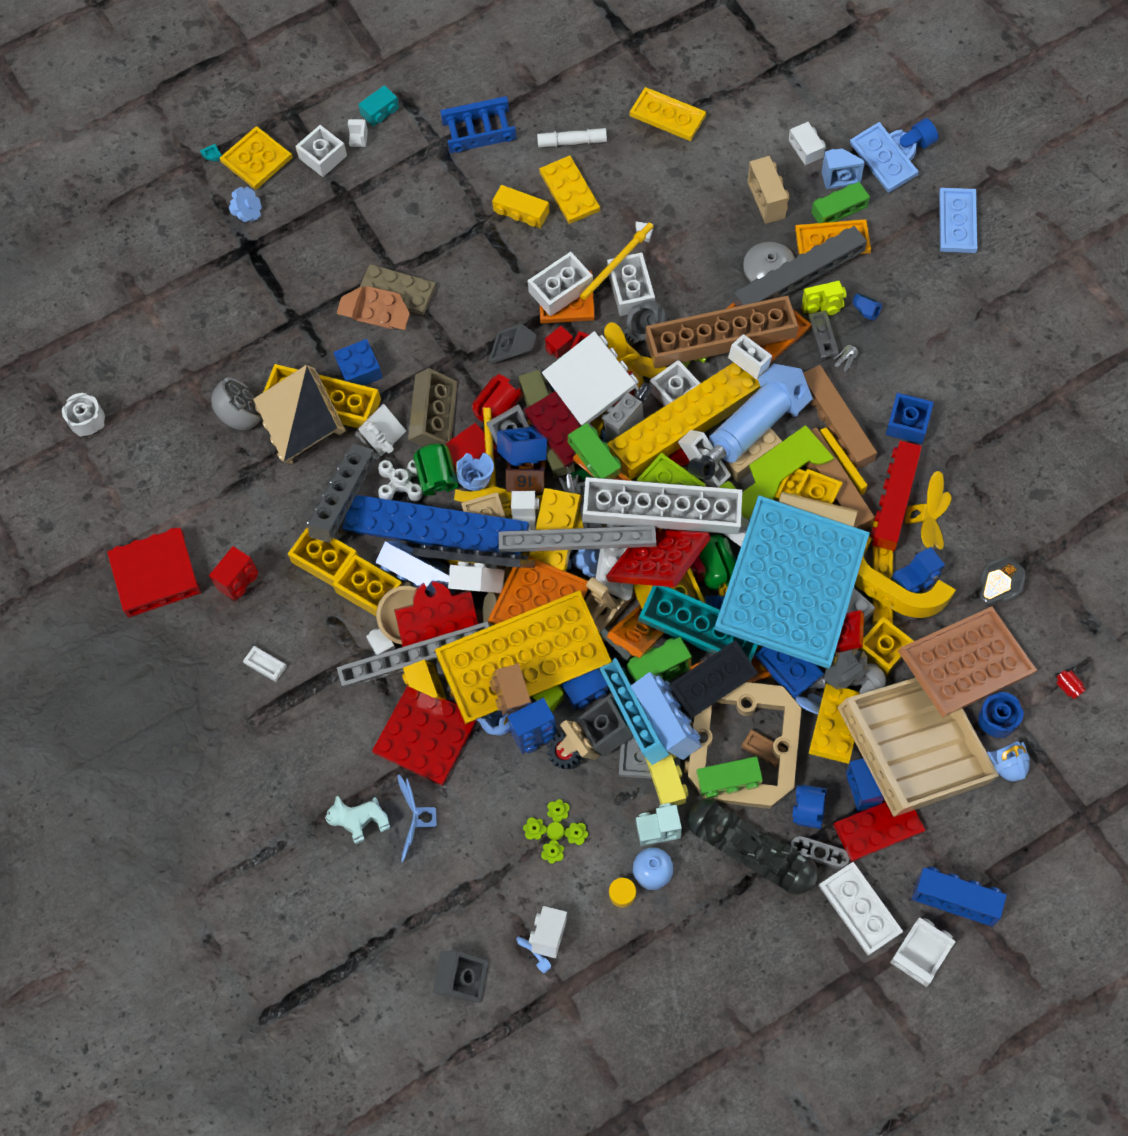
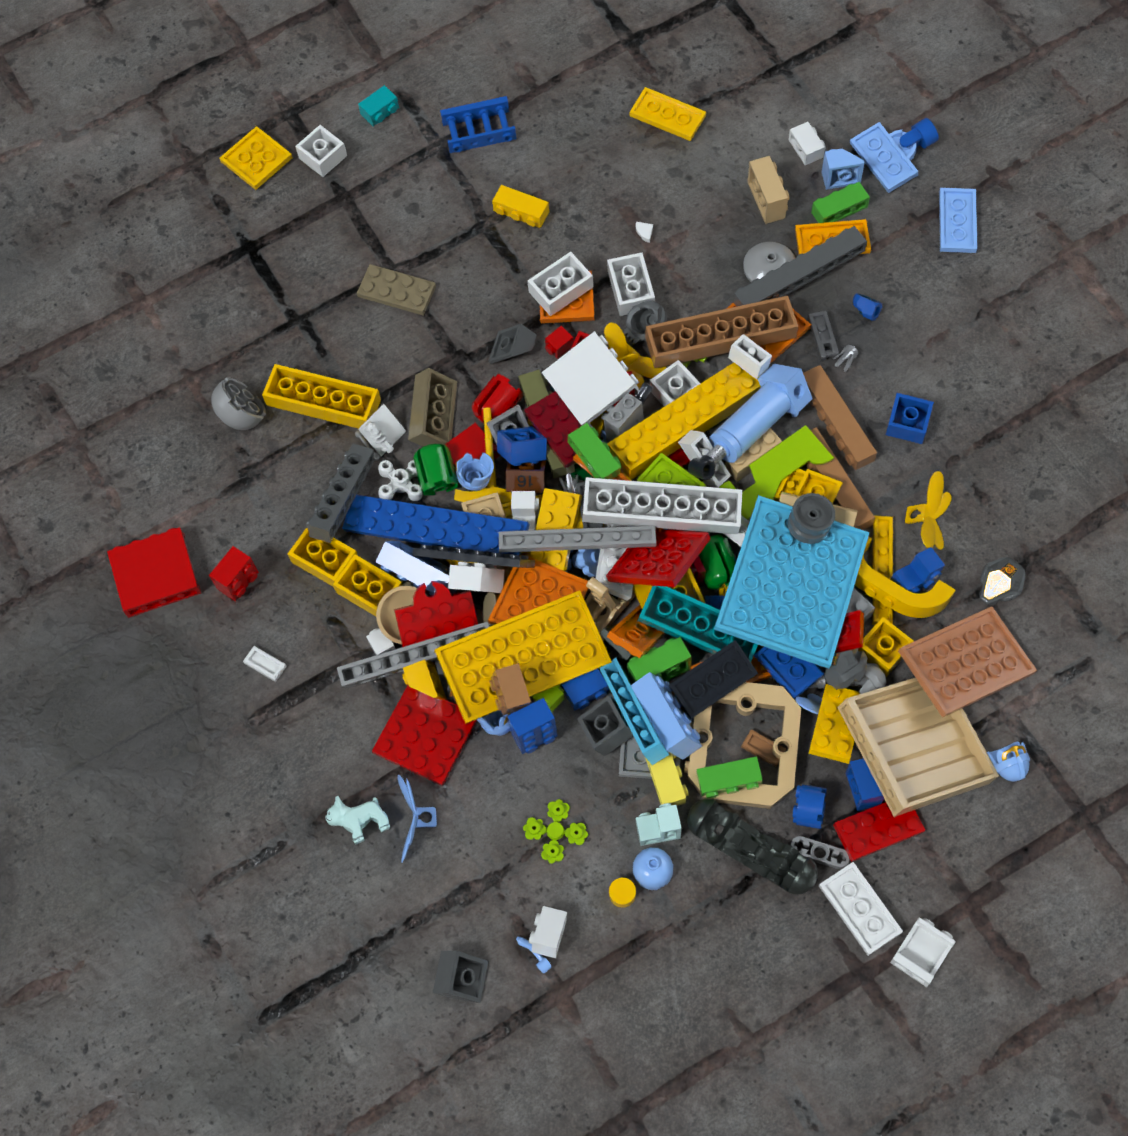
white brick [62,393,105,436] -> none
teal tile [200,144,222,161] -> none
light blue plant [229,187,262,222] -> none
panel [253,365,346,465] -> none
blue brick [333,339,383,386] -> none
nougat piece [337,286,410,330] -> none
white panel [348,119,368,147] -> none
white piece [537,128,607,148] -> none
yellow plate [539,155,600,224] -> none
plate [547,720,601,770] -> none
yellow bar [580,222,654,300] -> none
neon yellow plate [801,281,846,315] -> none
yellow tile [820,427,867,496] -> none
red brick [870,441,922,551] -> none
blue brick [911,867,1007,927] -> none
blue brick [978,692,1024,738] -> none
red brick [1056,670,1086,700] -> none
none -> dark grey wheel [788,493,835,544]

